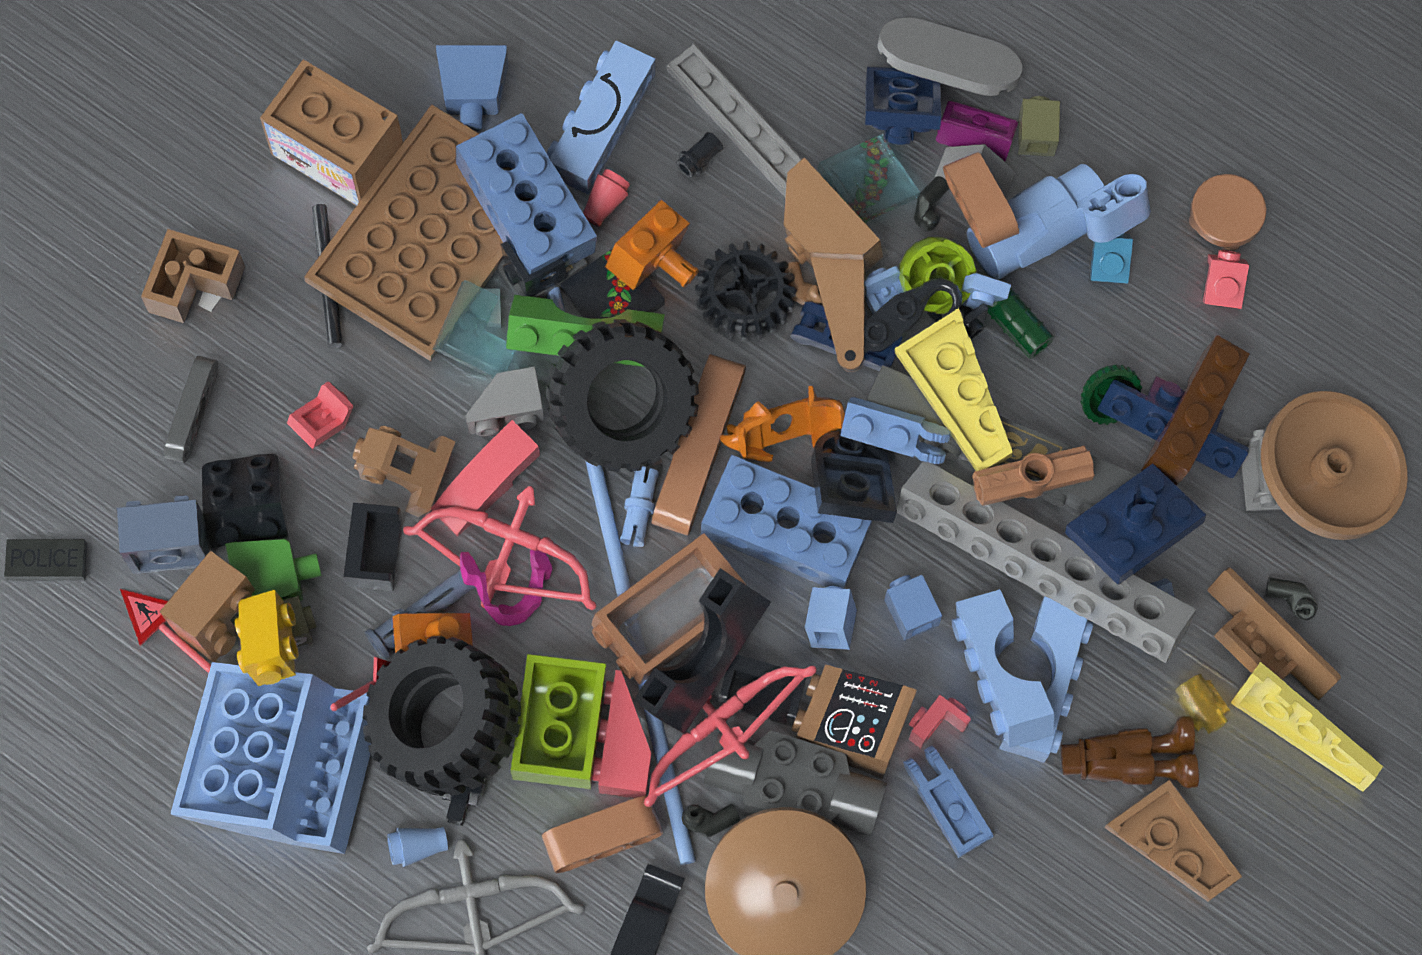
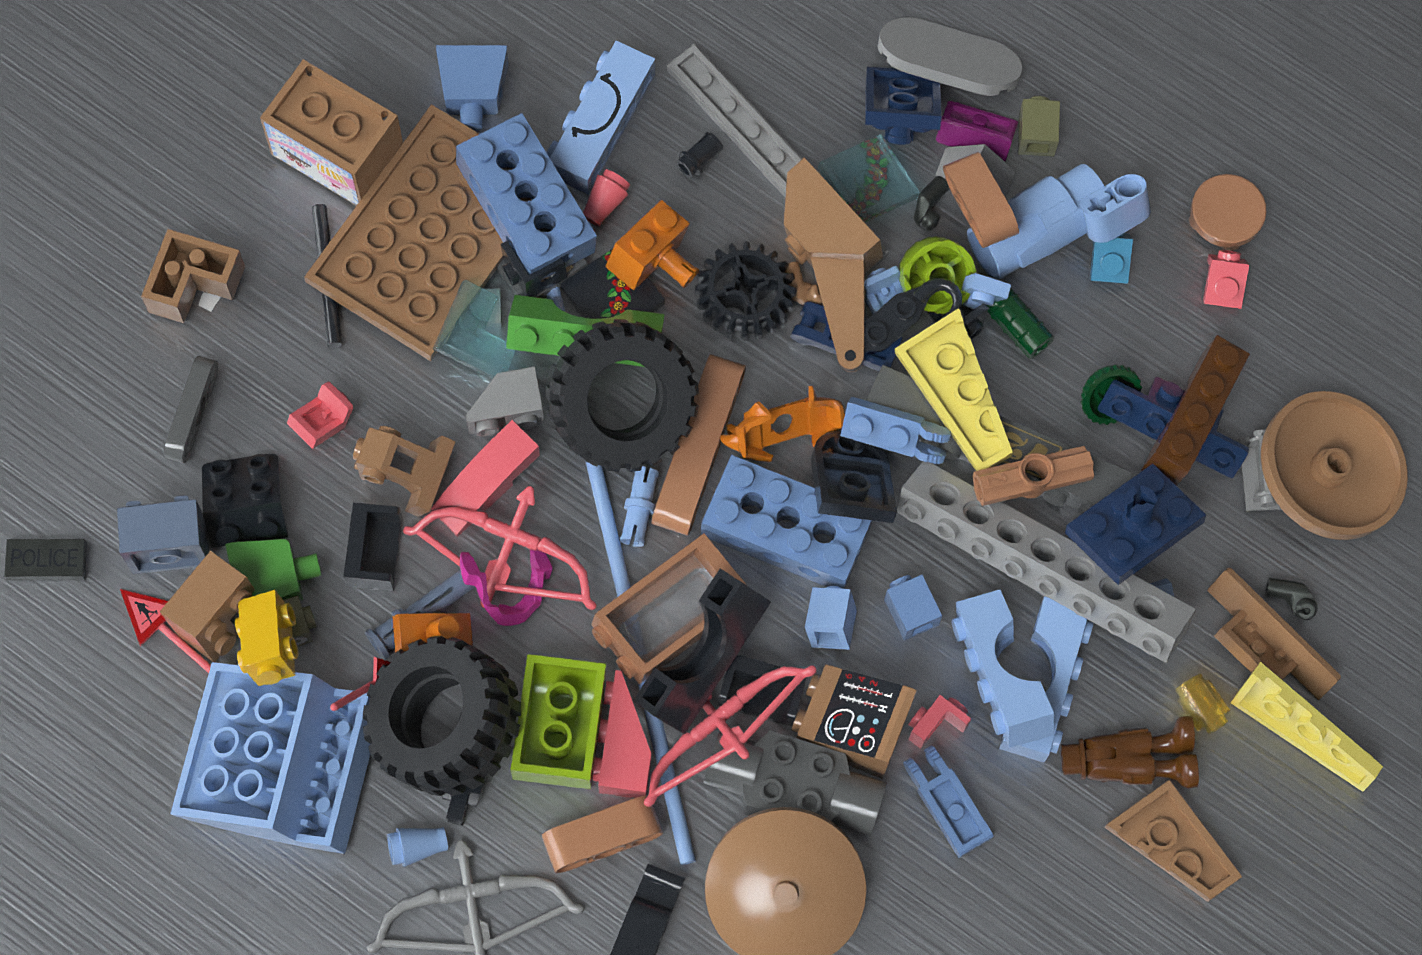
pearl dark grey arm [682,804,741,837] -> none

